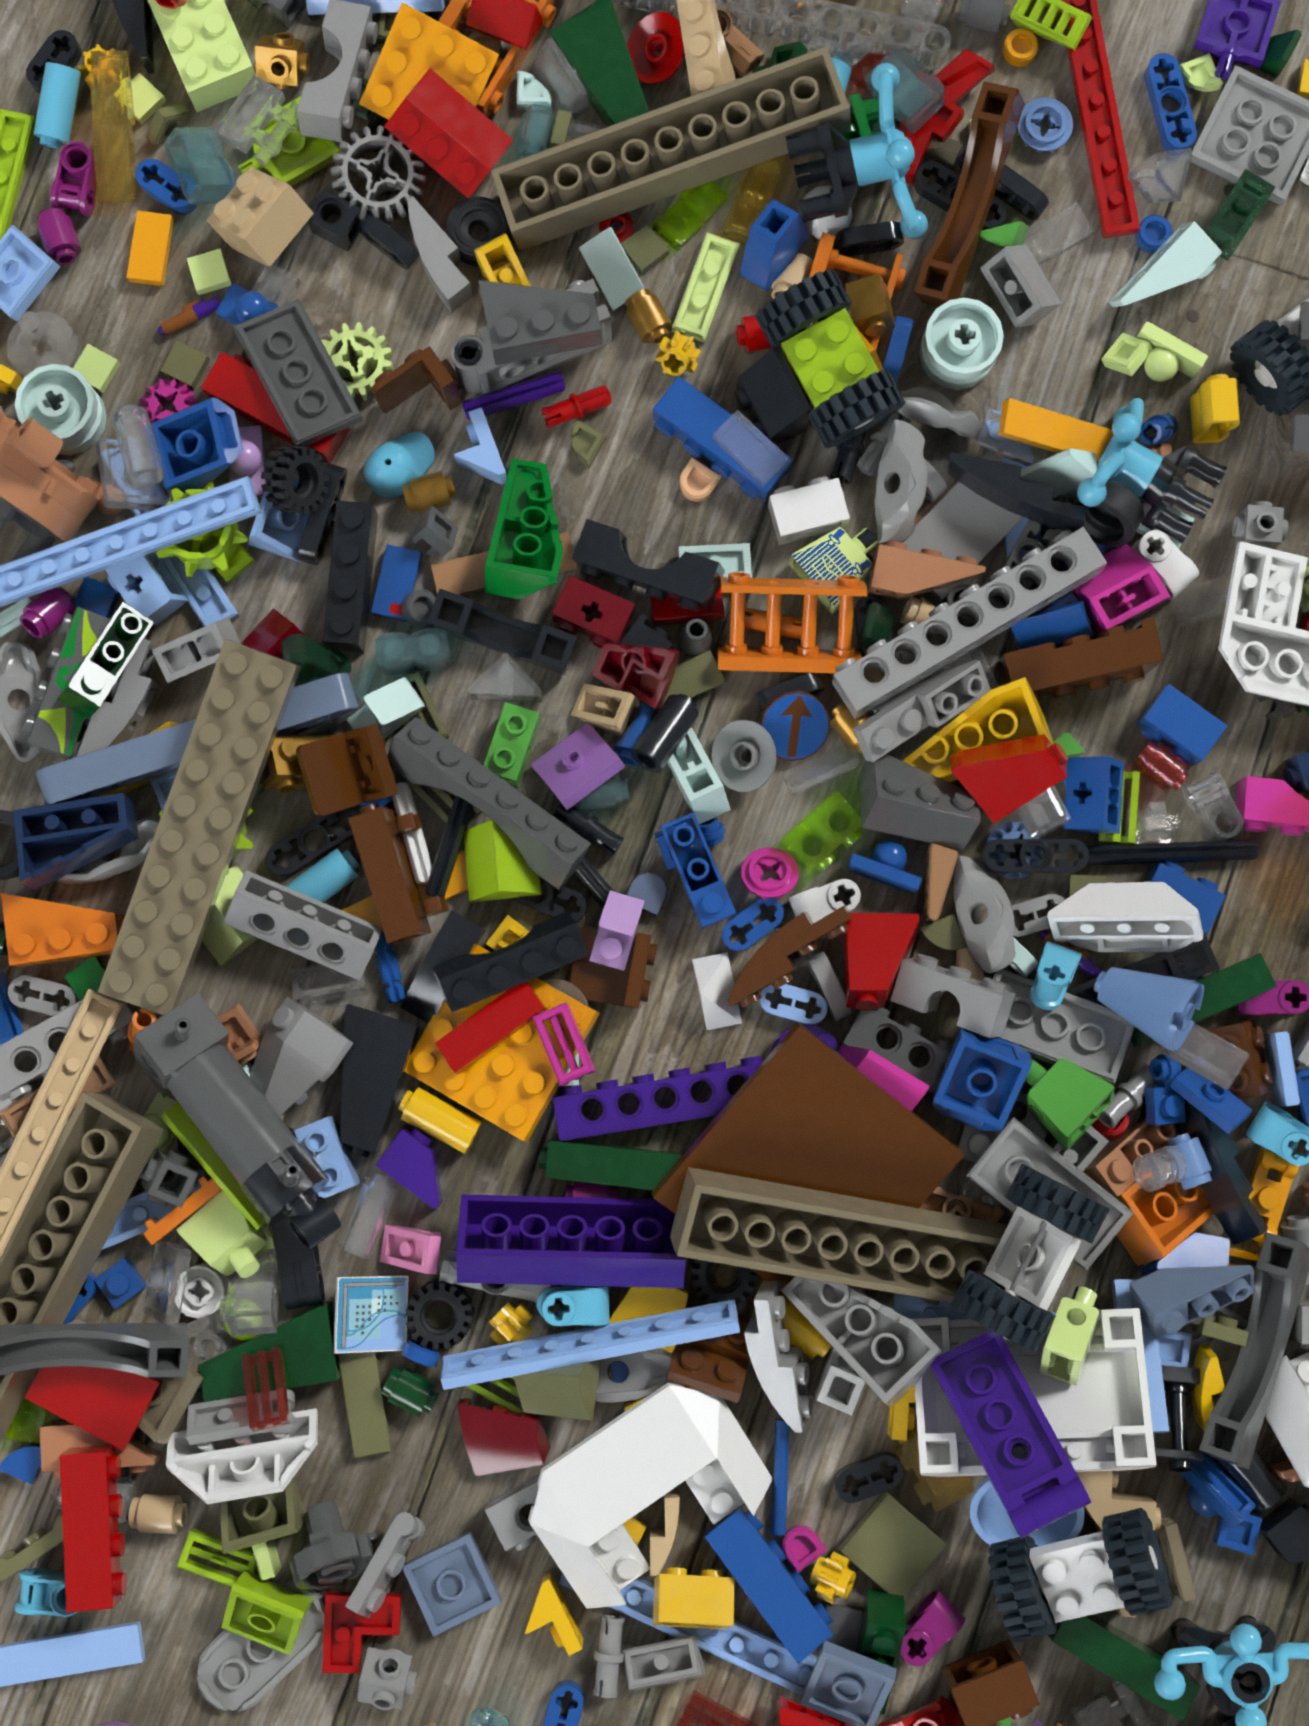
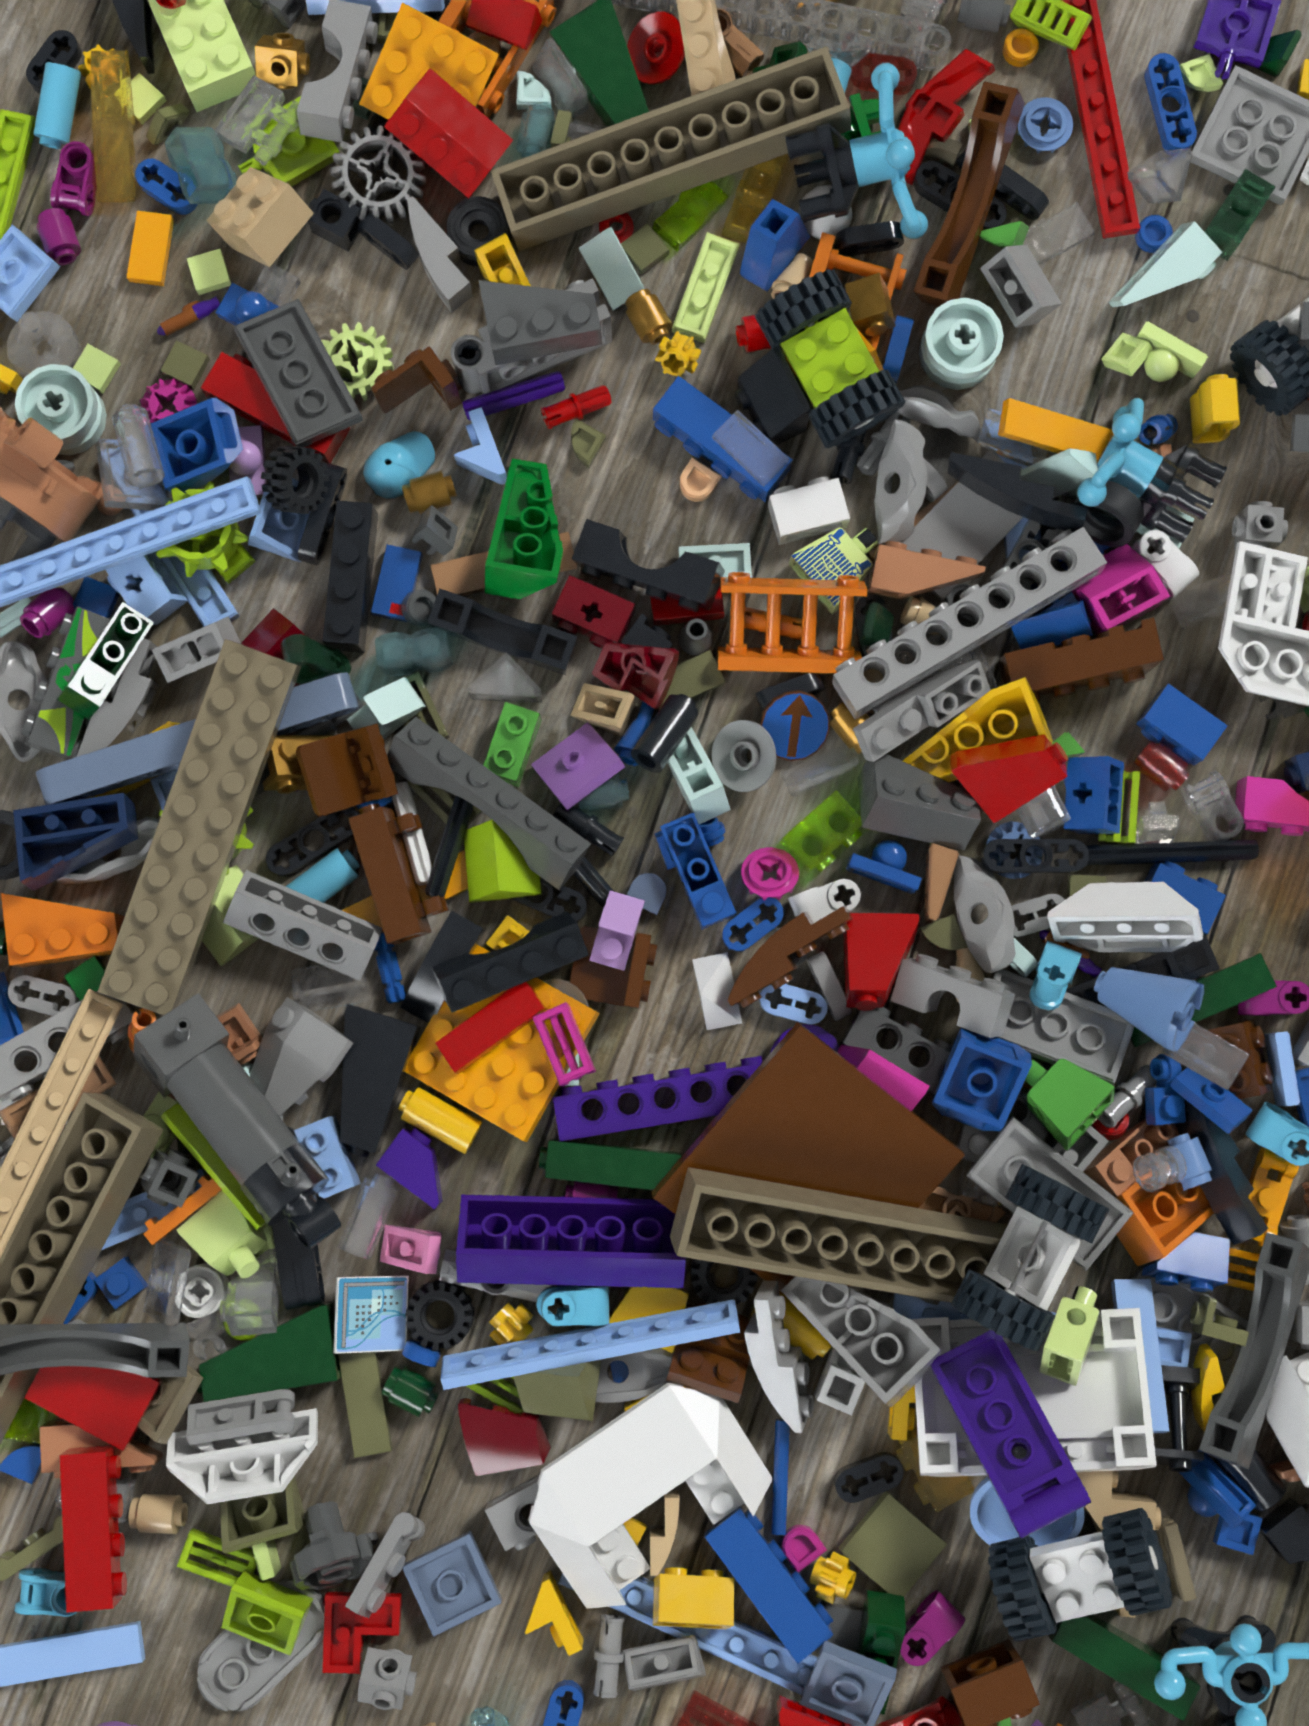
clear red tile [242,1347,290,1432] -> none
clear light blue brick [864,47,945,134] -> none
sand blue slope [1130,1265,1255,1339] -> none

